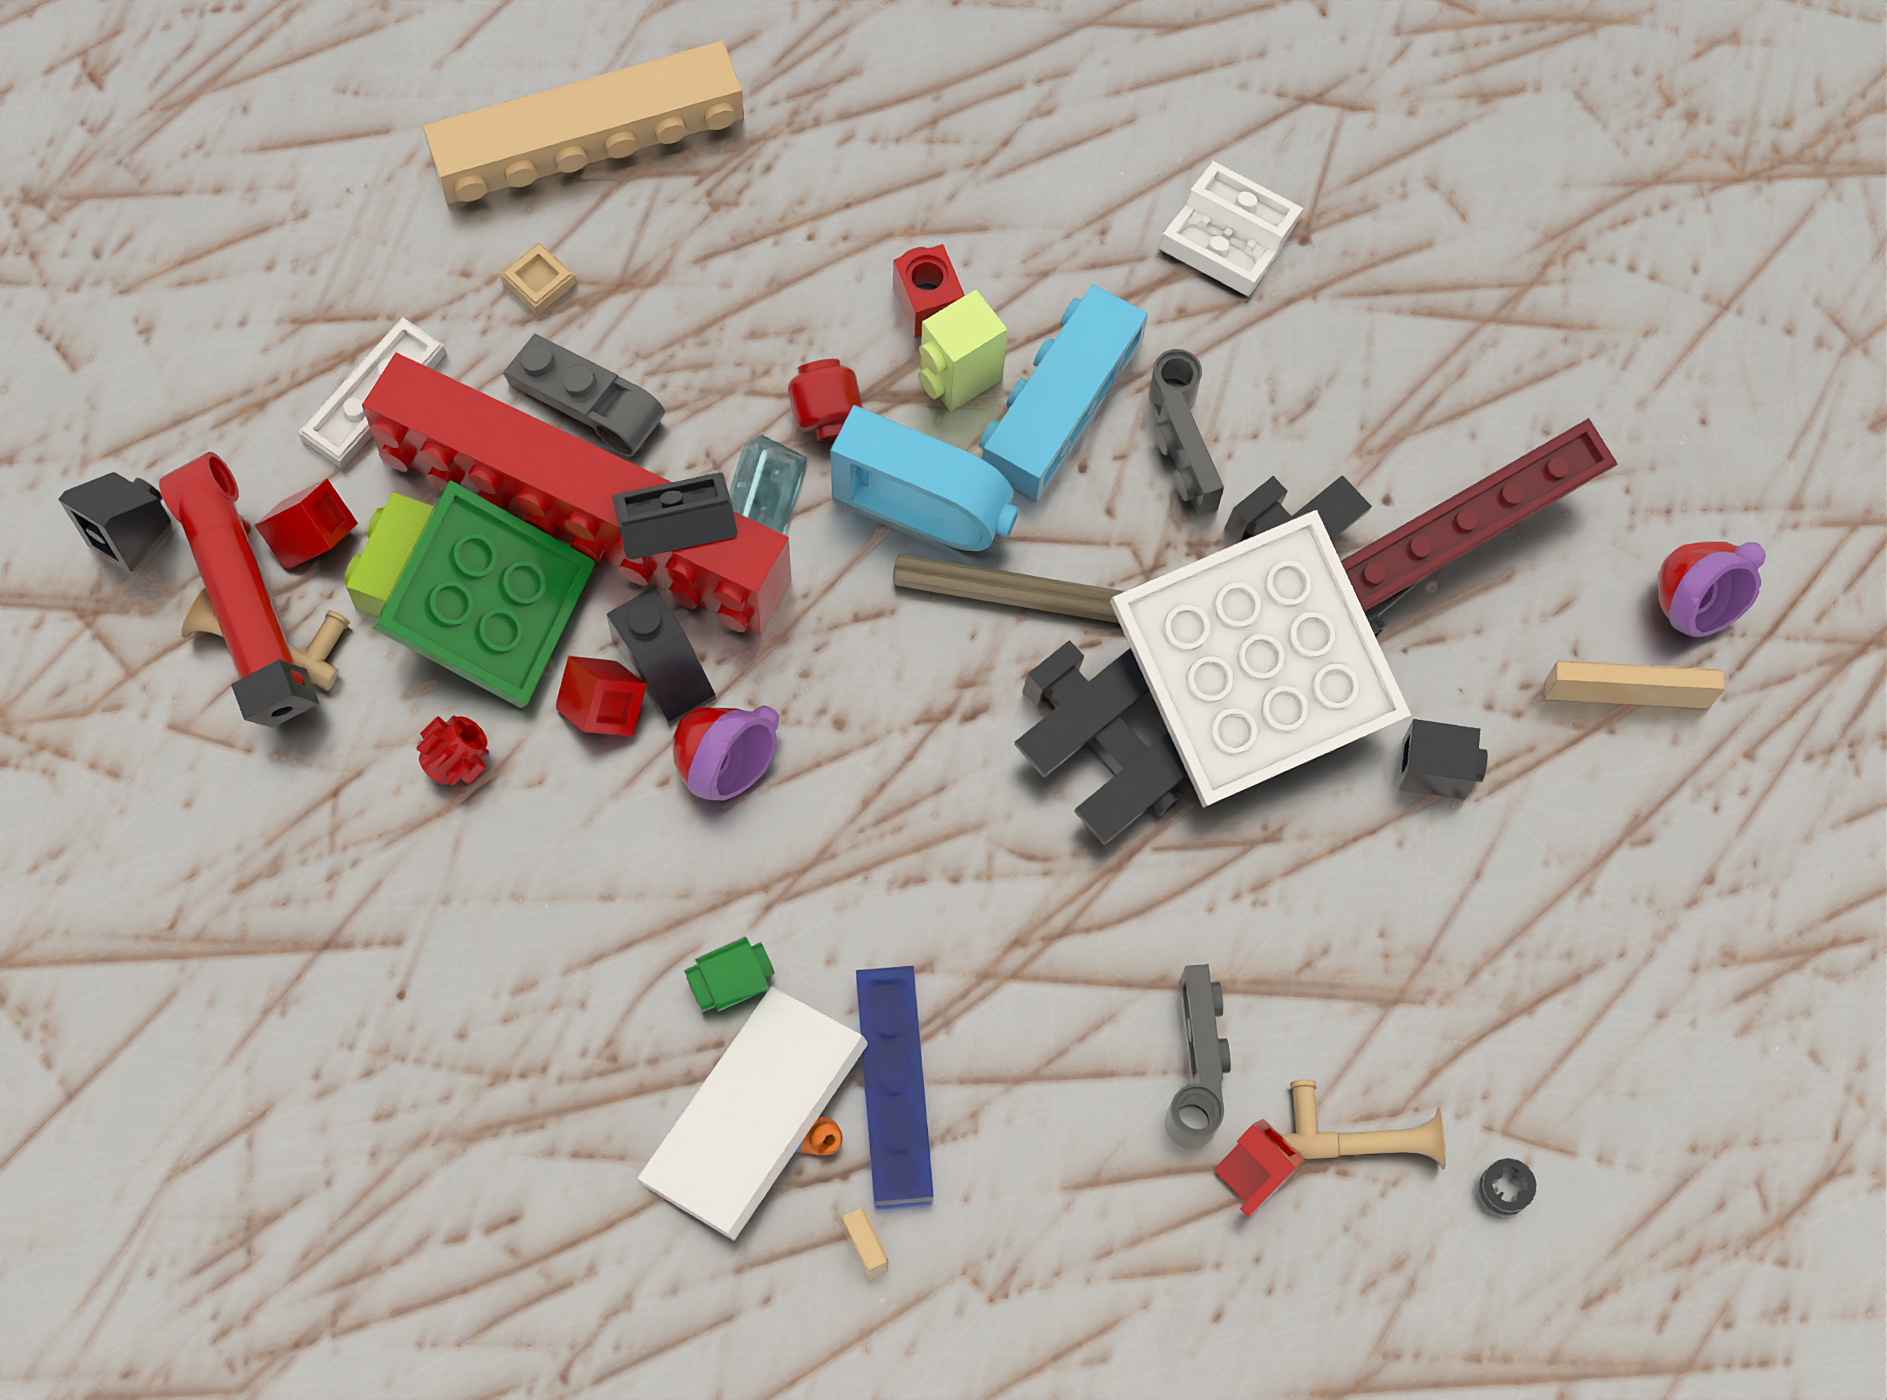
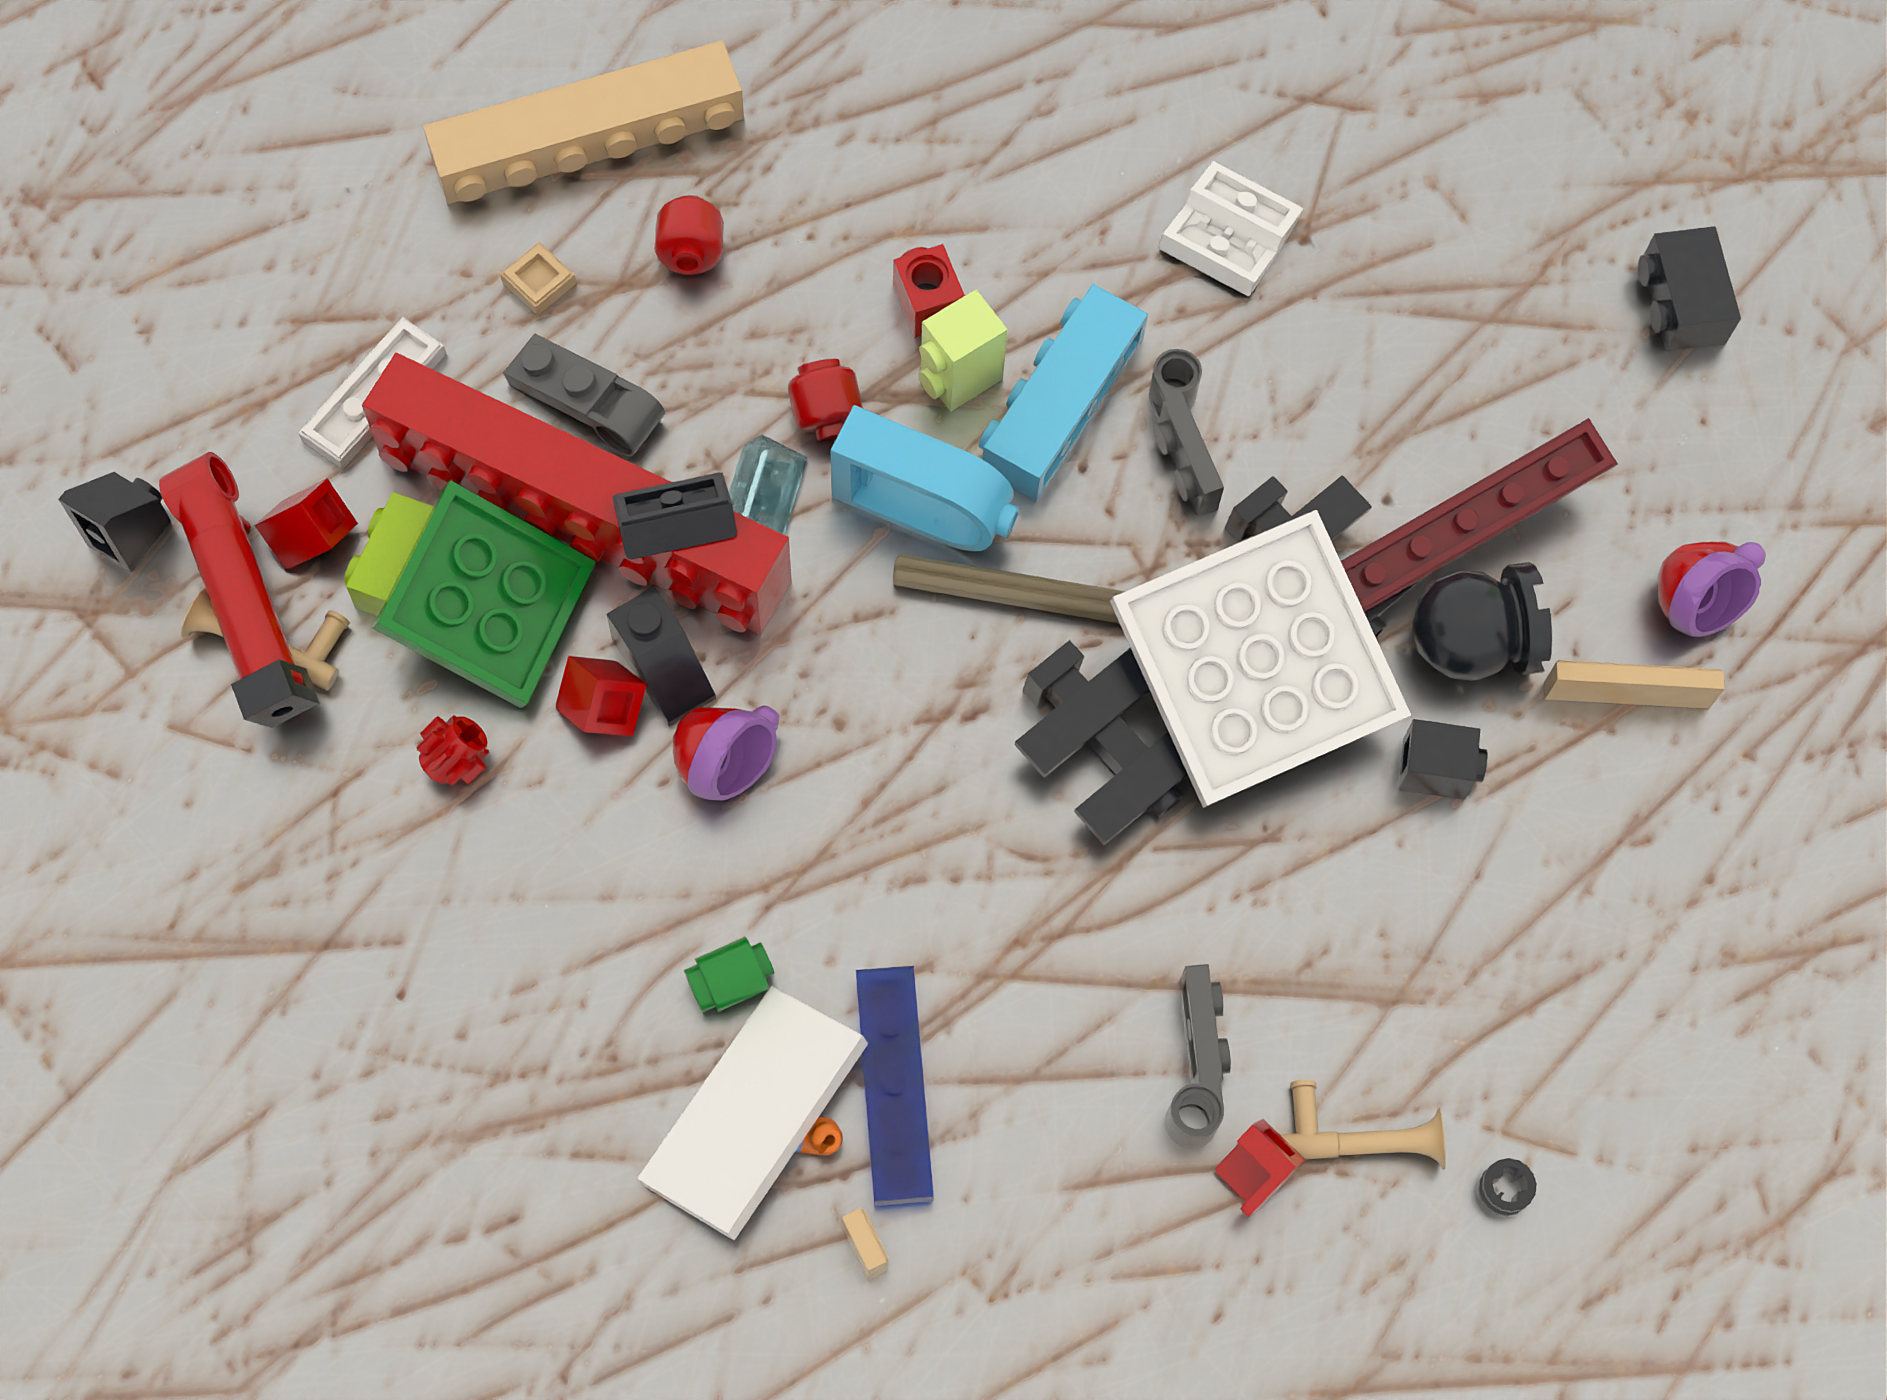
none -> red head [654,195,724,275]
none -> black tile [1412,562,1552,681]
none -> black brick [1638,226,1741,351]

